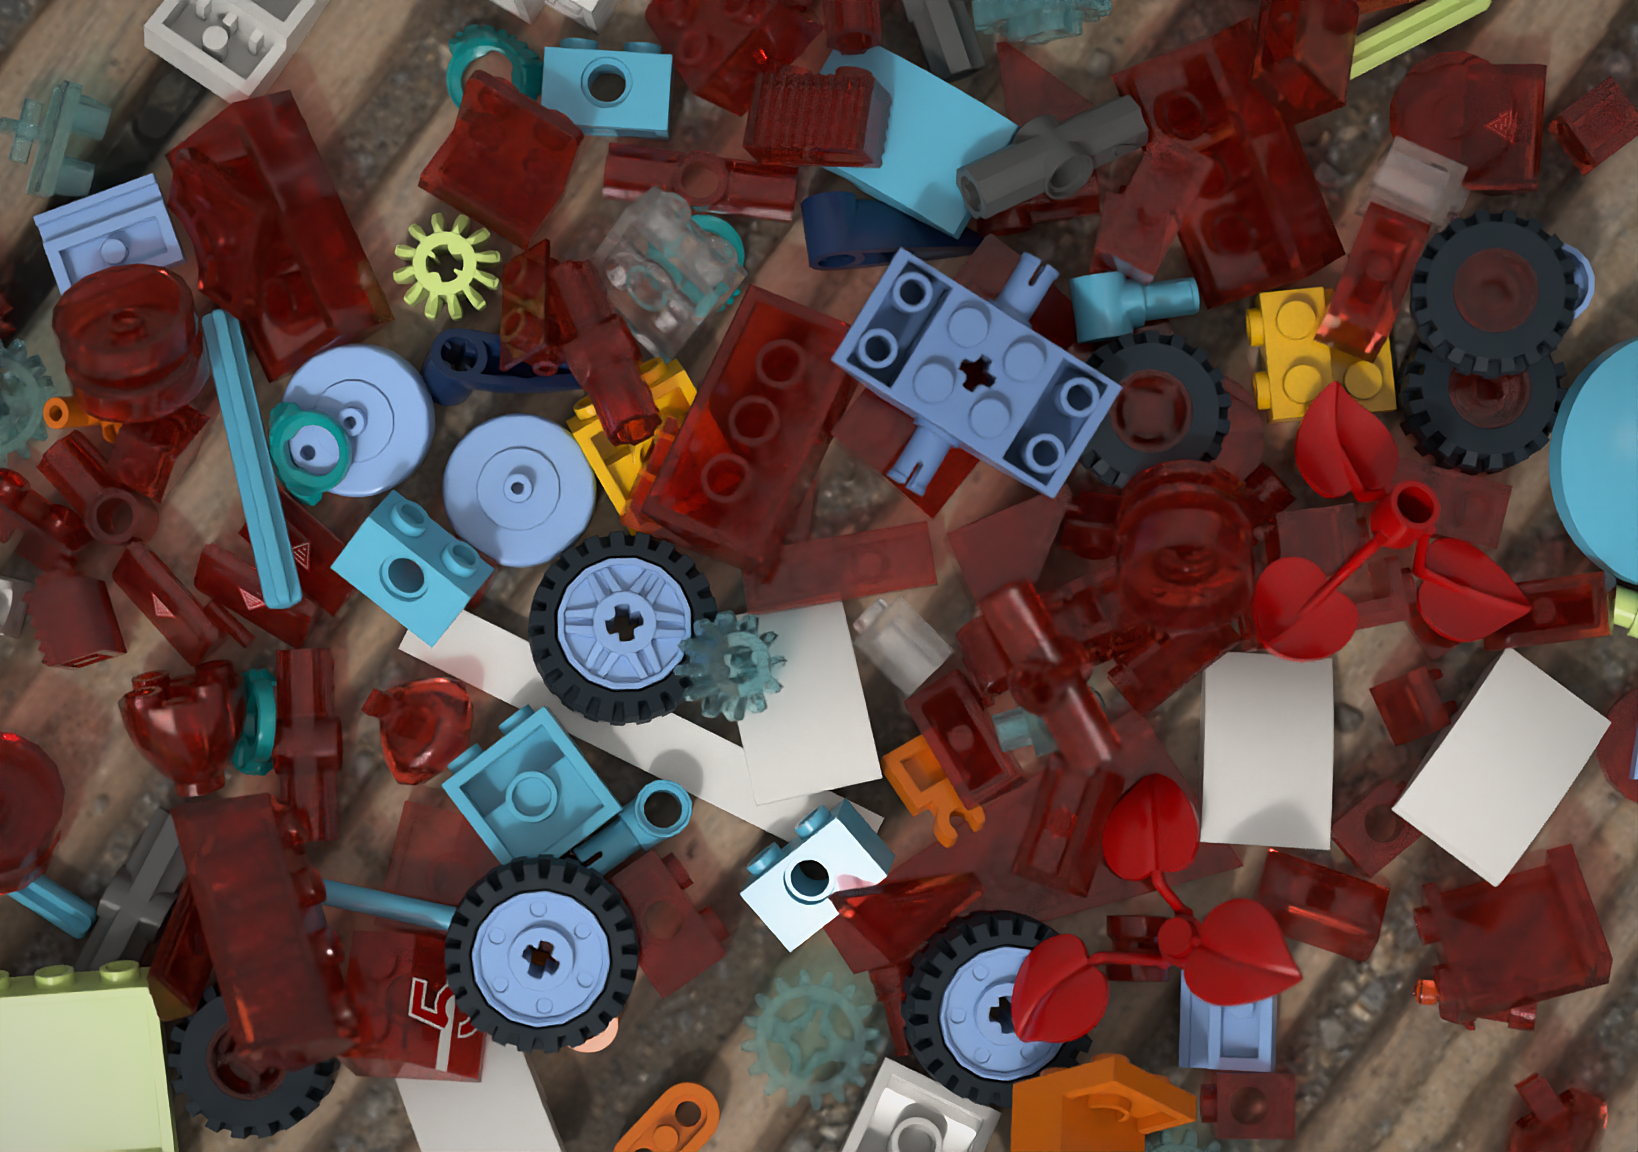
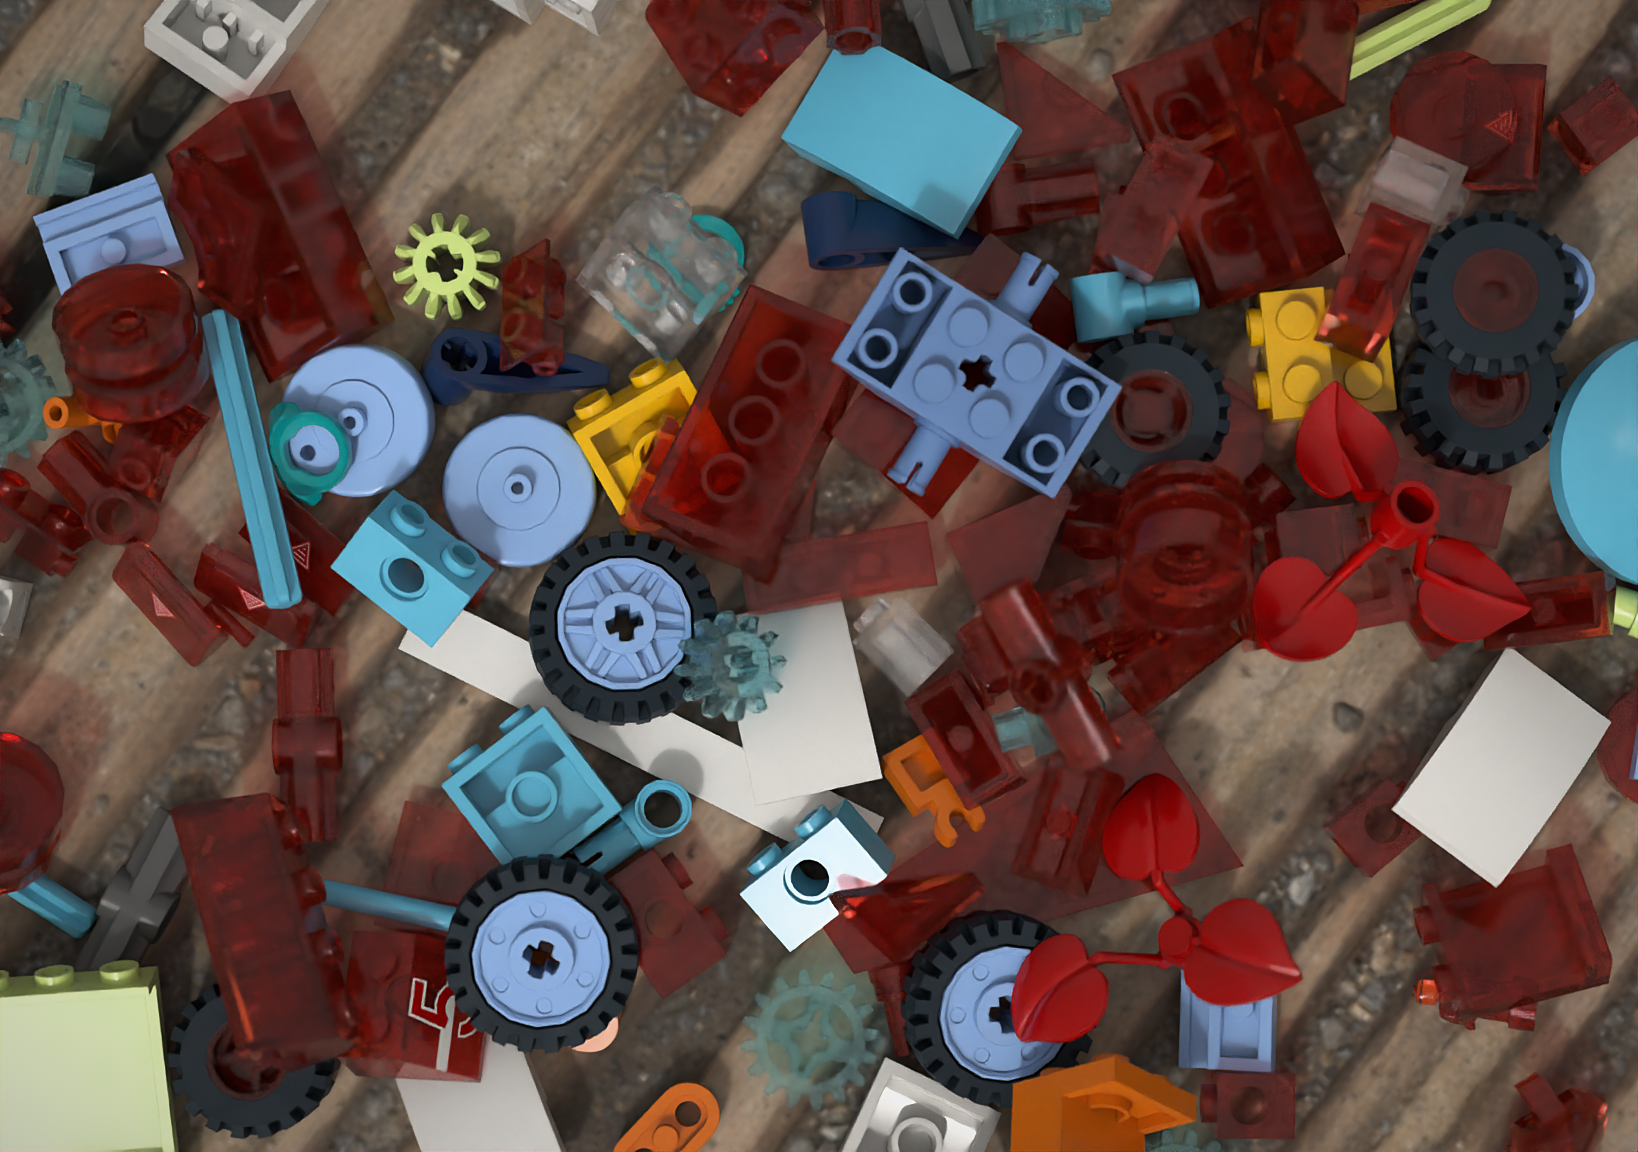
clear red brick [22,567,127,671] -> none
clear red piece [117,659,247,797] -> none
clear red slope [146,873,234,1022] -> none
teal piece [227,668,278,776] -> none
clear red piece [360,677,474,786] -> none
clear red bracket [418,69,584,251] -> none
teal piece [446,24,544,121] -> none
medium azure brick [540,38,675,141] -> none
clear red piece [542,259,663,447] -> none
clear red piece [602,142,799,224] -> none
clear red brick [742,65,892,168] -> none
dark grey piece [956,94,1149,220] -> none
clear red wheel [1105,915,1170,982] -> none
white slope [1197,650,1334,850] -> none
clear red slope [1251,848,1390,962] -> none
clear red tile [1369,665,1457,747] -> none

